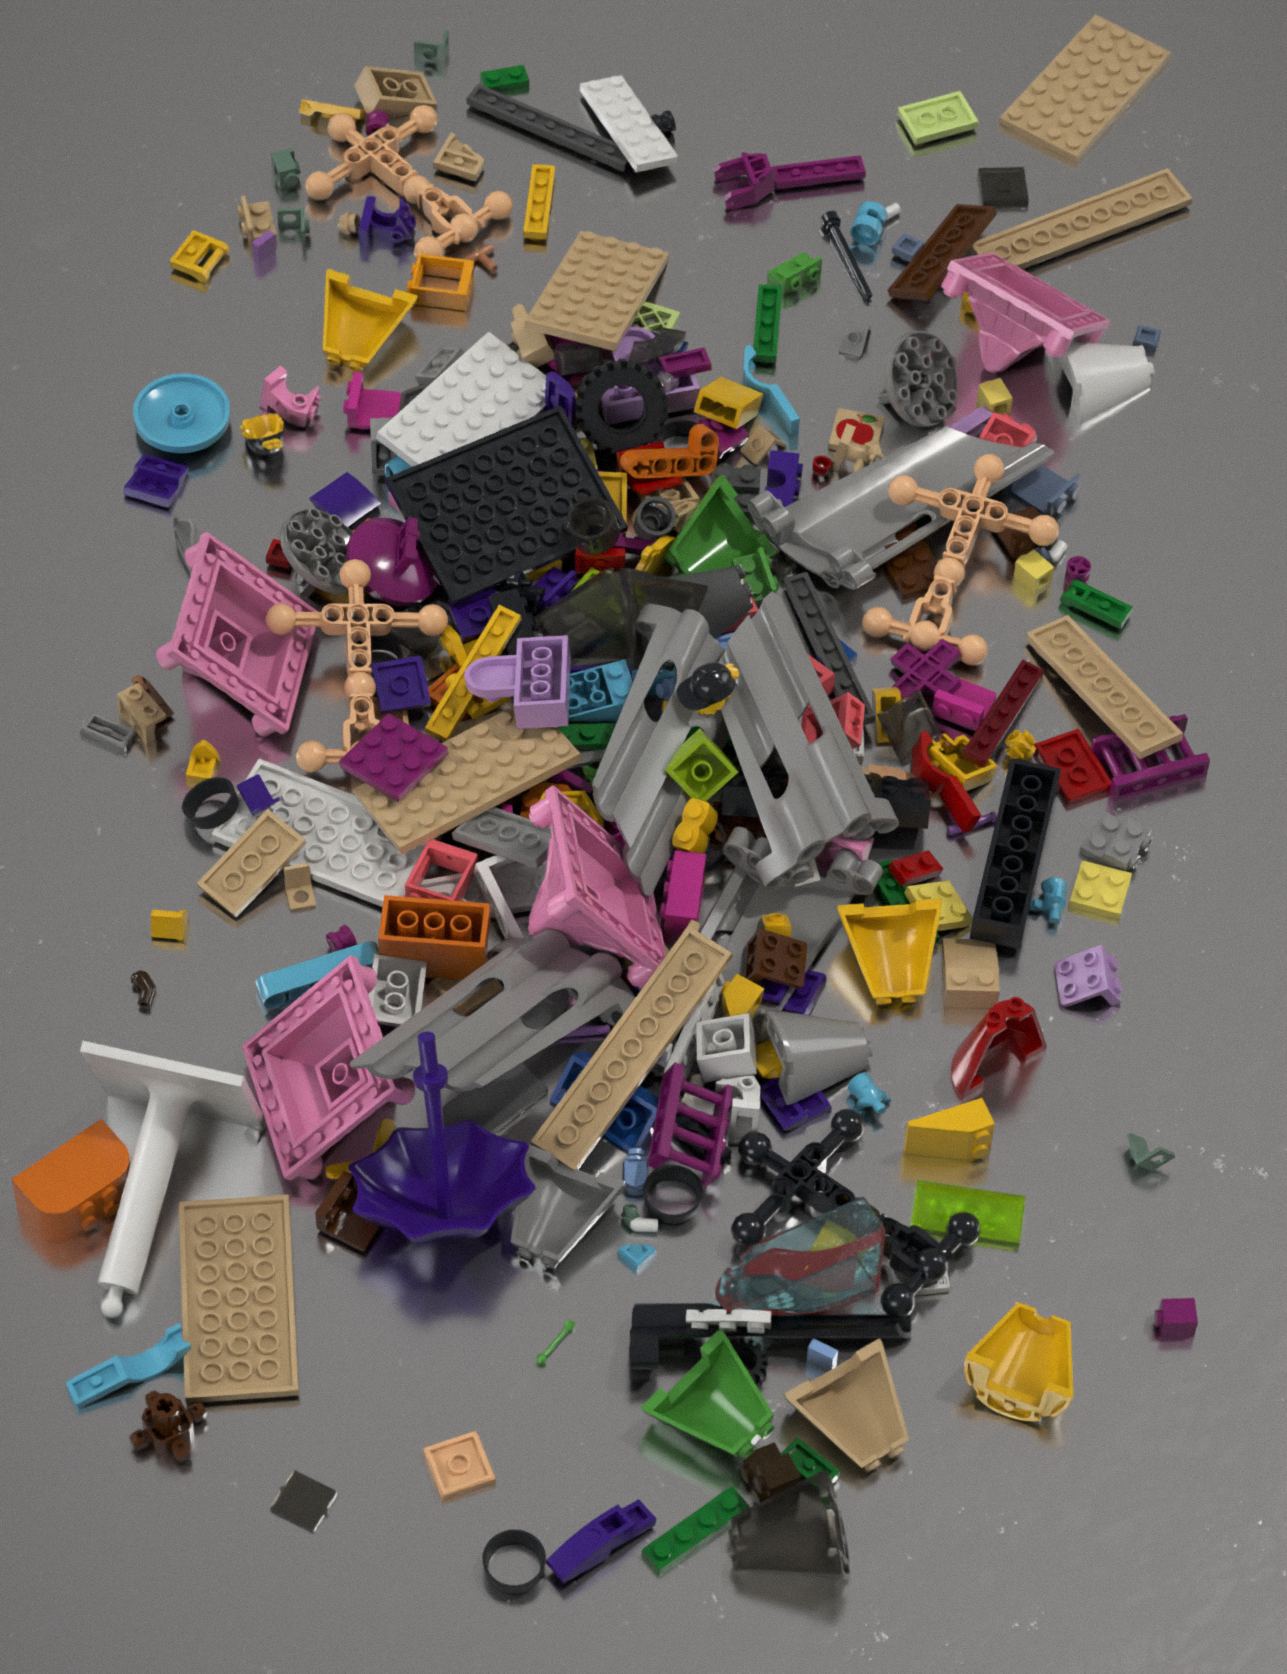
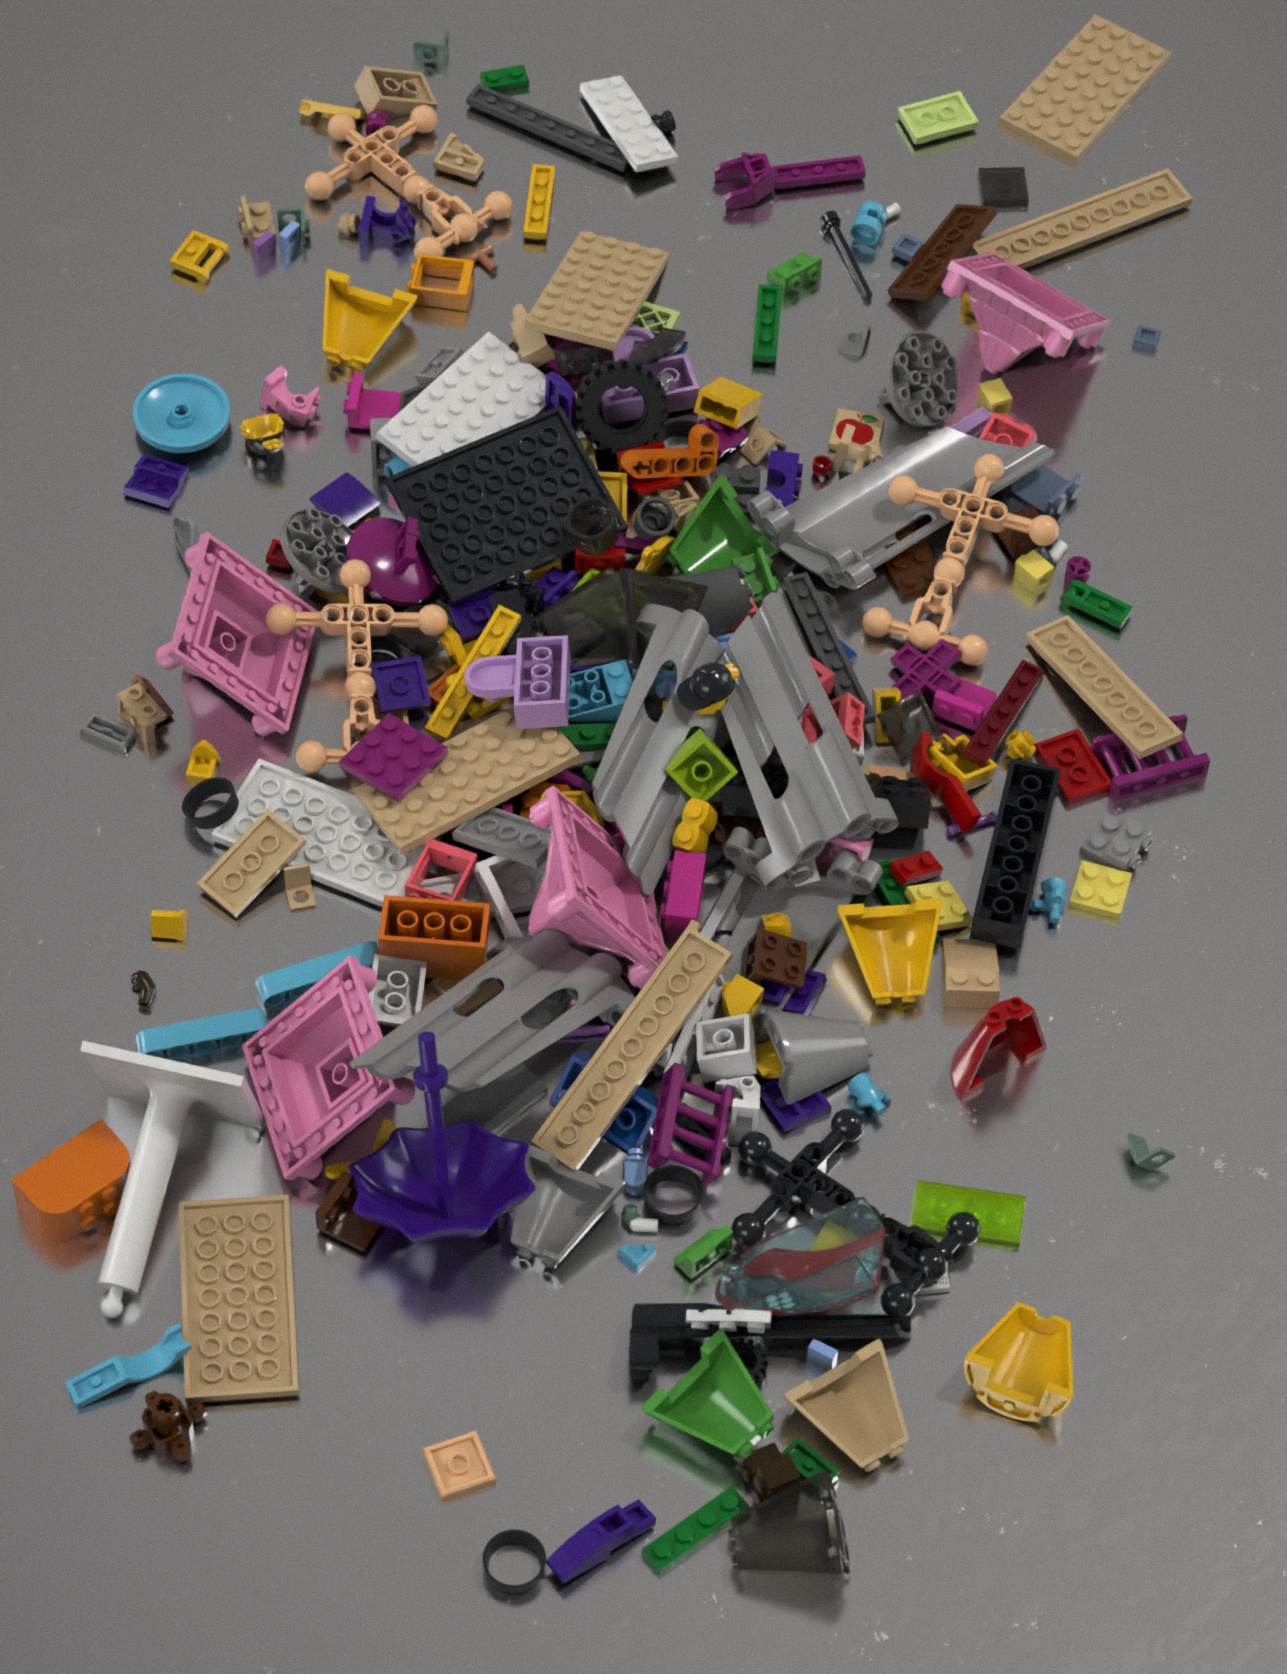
dark purple bracket [237,774,281,816] -> none
clear smoke piece [270,1470,338,1532] -> none
sand green brick [271,148,301,189] -> none
magenta wheel [326,924,357,952] -> none
bright green hinge [536,1320,575,1365] -> none
magenta tile [659,347,712,380] -> none
medium azure piece [743,344,800,437] -> none
yellow slope [903,1098,995,1160] -> none
white cone [1045,342,1154,423] -> none
lavender bracket [1055,945,1123,1007] -> none
magenta brick [1154,1298,1198,1337] -> none
none -> medium azure beam [135,1008,267,1060]
none -> light blue tile [279,220,301,254]
none -> bright green bracket [674,1225,733,1279]

